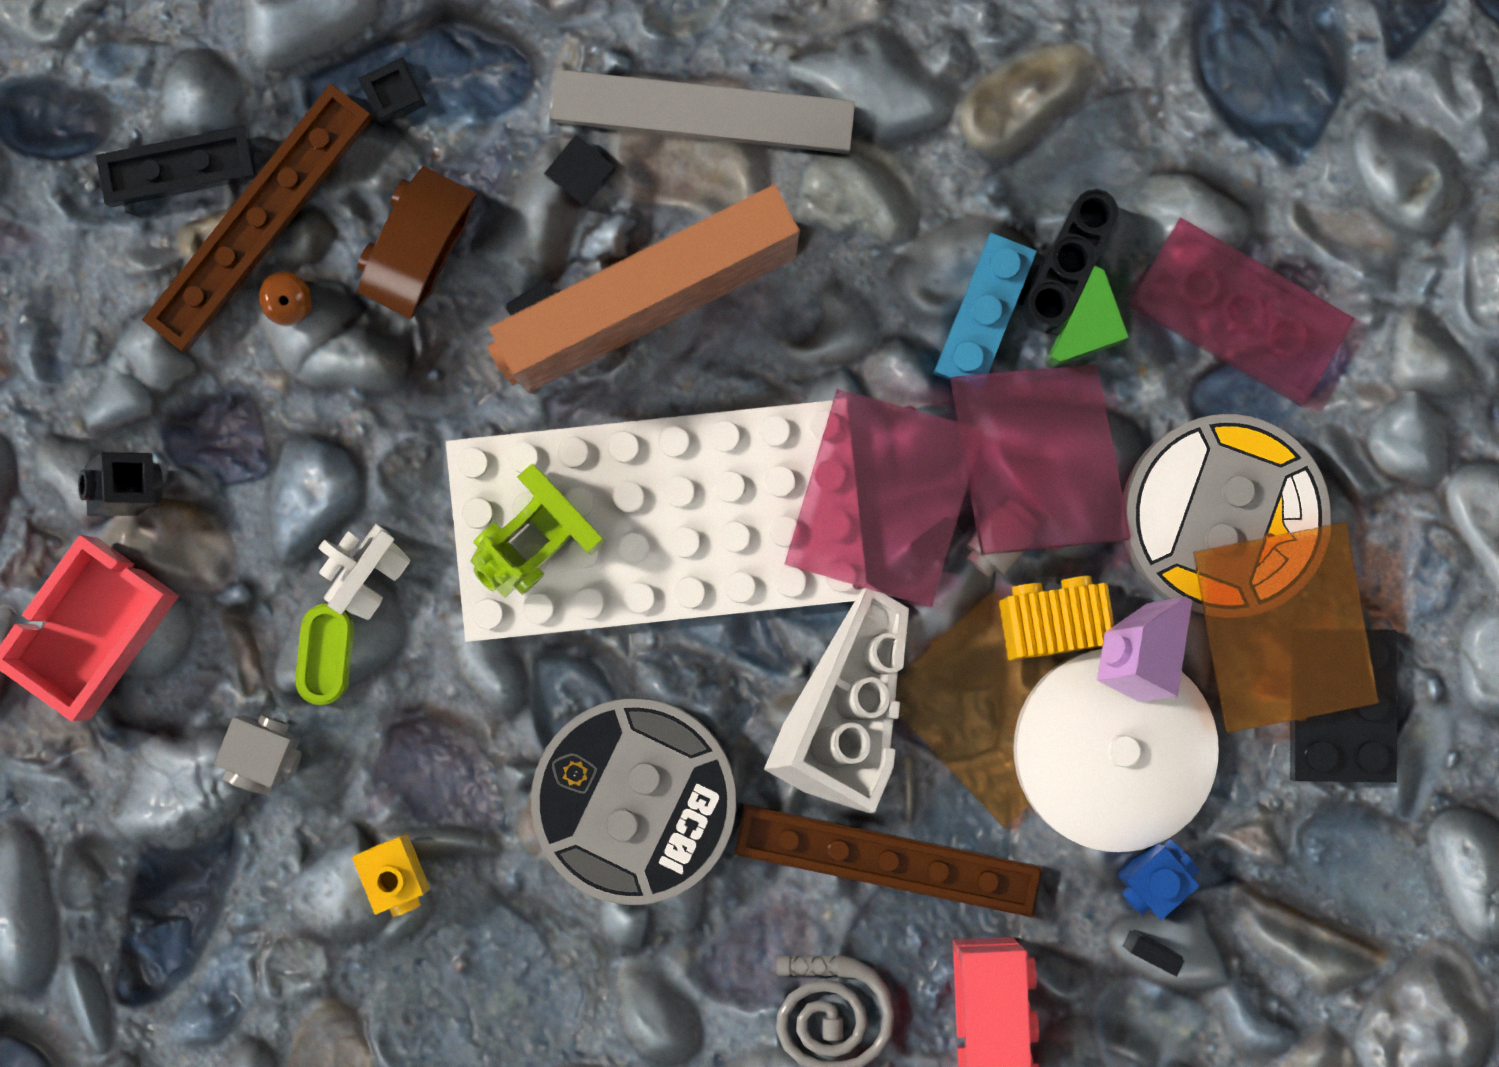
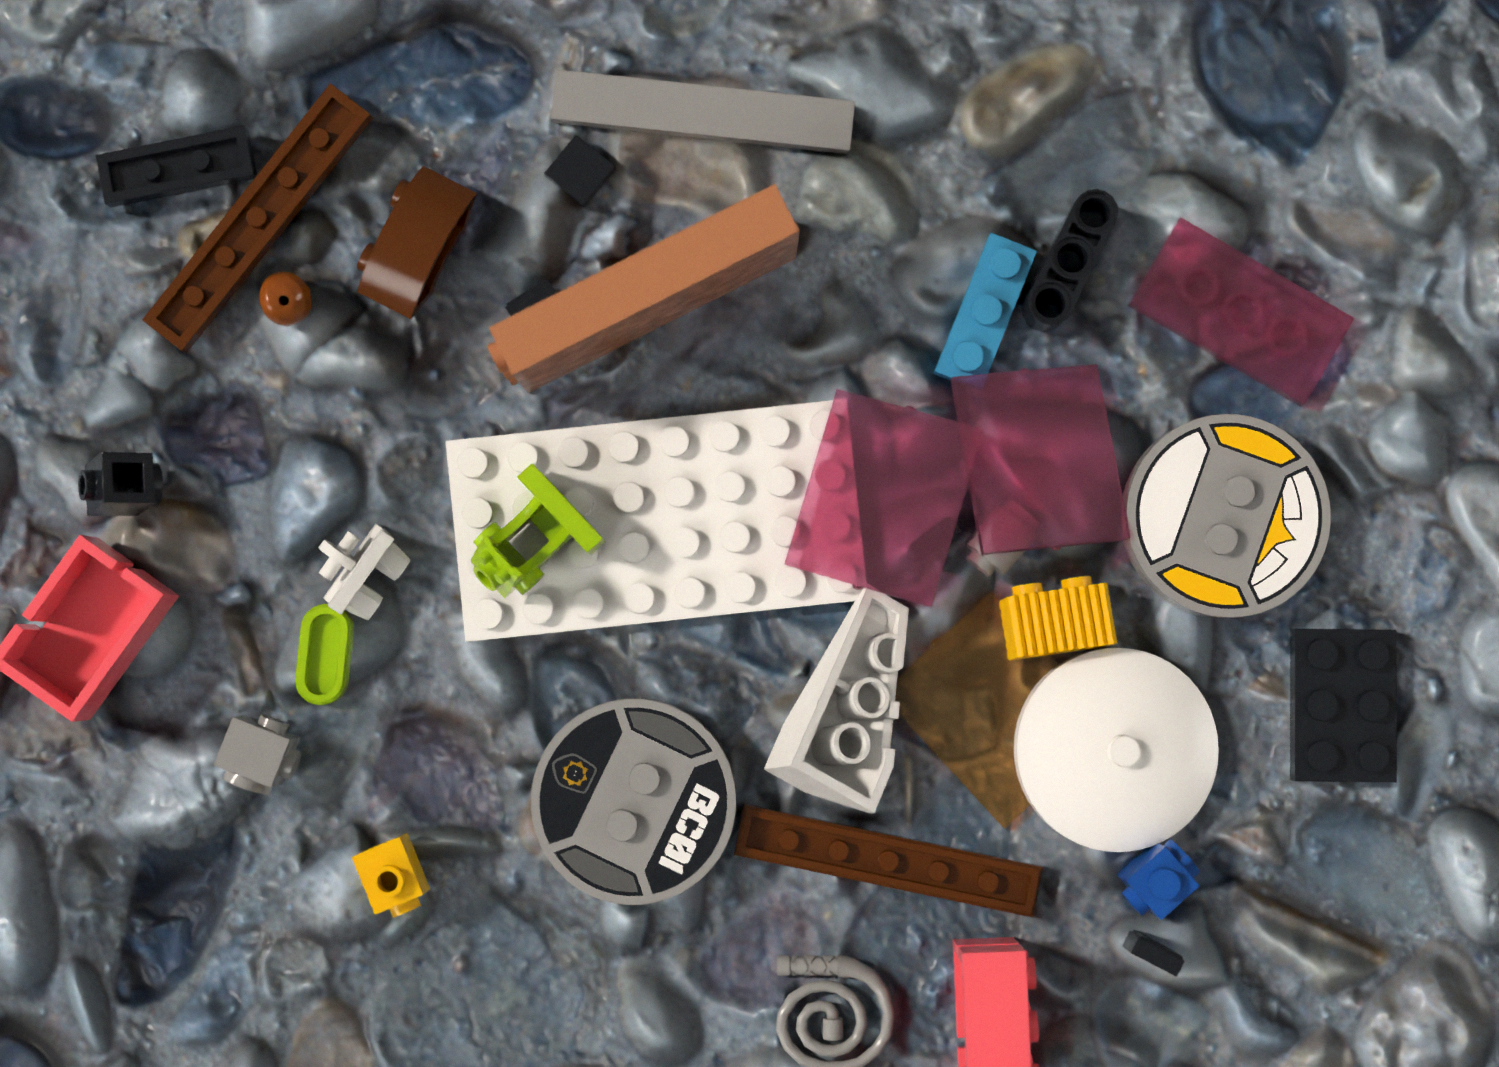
black tile [358,57,427,127] -> none
bright green slope [1045,266,1129,368] -> none
lavender slope [1097,597,1192,702] -> none
clear orange piece [1193,522,1378,733] -> none

